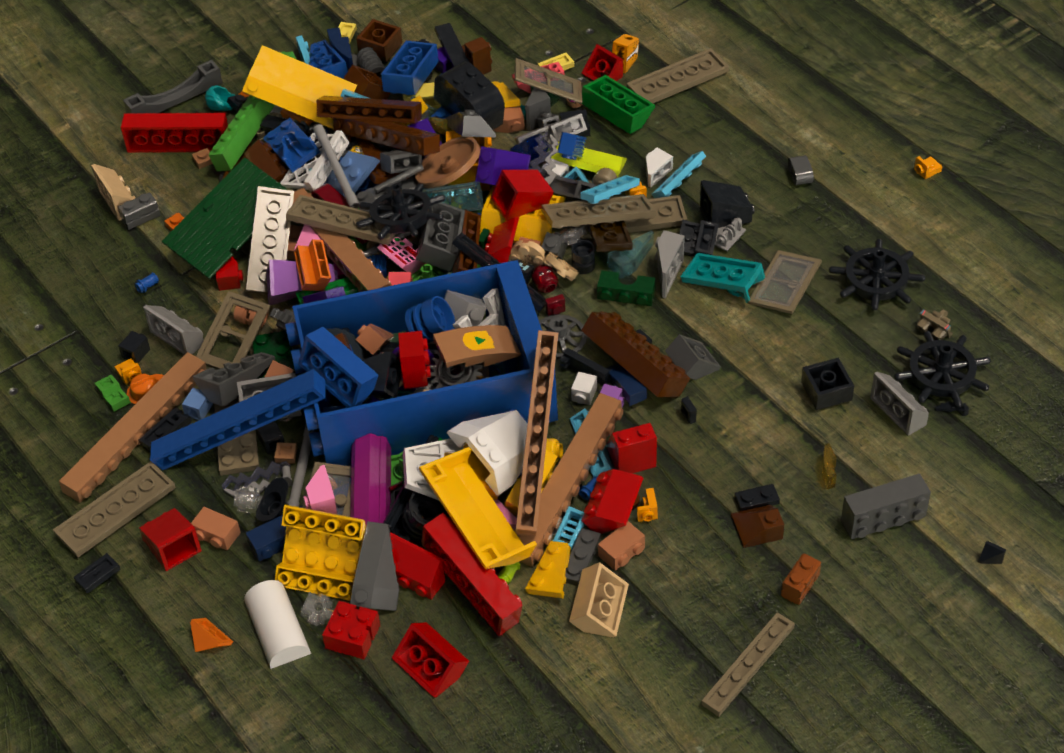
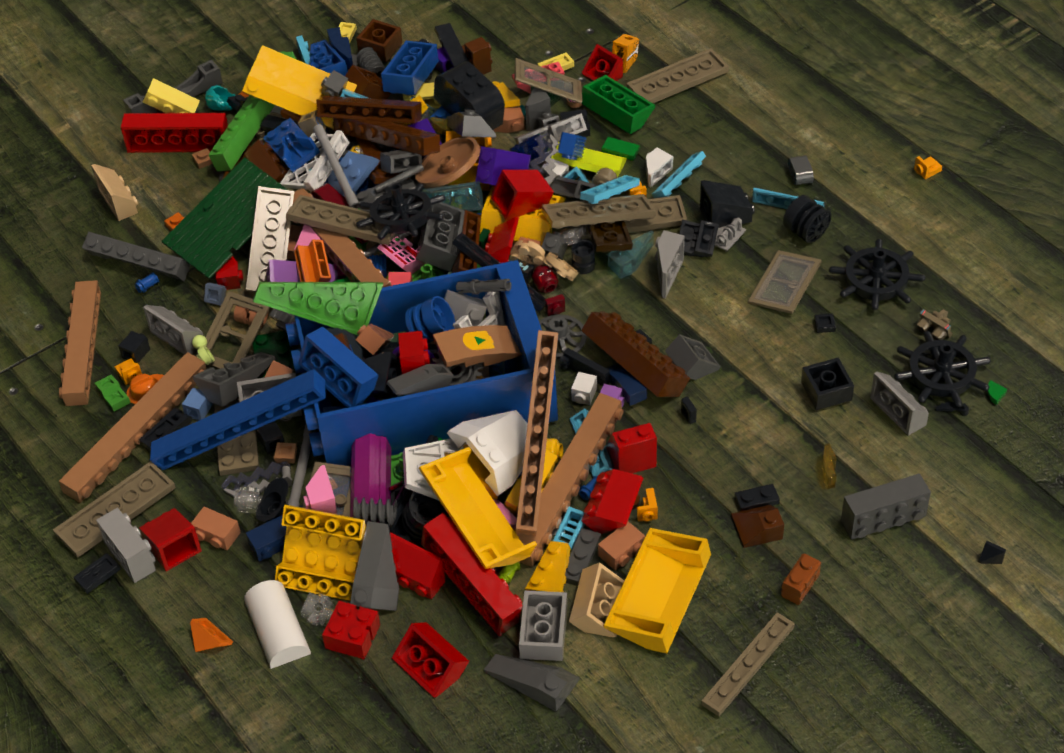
dark grey brick [118,192,160,230] -> none
dark green arch [597,270,656,306] -> none
teal plate [680,253,765,303] -> none
none -> medium nougat brick [59,280,101,406]
none -> dark grey arch [82,232,191,281]
none -> light grey brick [96,507,156,583]
none -> light yellow brick [143,78,200,113]
none -> yellowish green plate [192,335,215,365]
none -> sand blue tile [204,282,226,305]
none -> bright green wing [253,282,383,336]
none -> dark tan brick [298,110,326,138]
none -> dark grey brick [321,70,348,97]
none -> dark grey piece [353,497,397,526]
none -> dark grey slope [387,364,453,396]
none -> dark grey pin [456,279,512,294]
none -> dark grey wedge [484,654,580,712]
none -> light grey brick [519,590,568,661]
none -> green tile [602,137,640,161]
none -> yellow slope [603,528,711,654]
none -> medium azure slope [752,188,824,209]
none -> black wheel [783,195,832,243]
none -> black tile [814,313,836,333]
none -> green tile [987,380,1007,405]

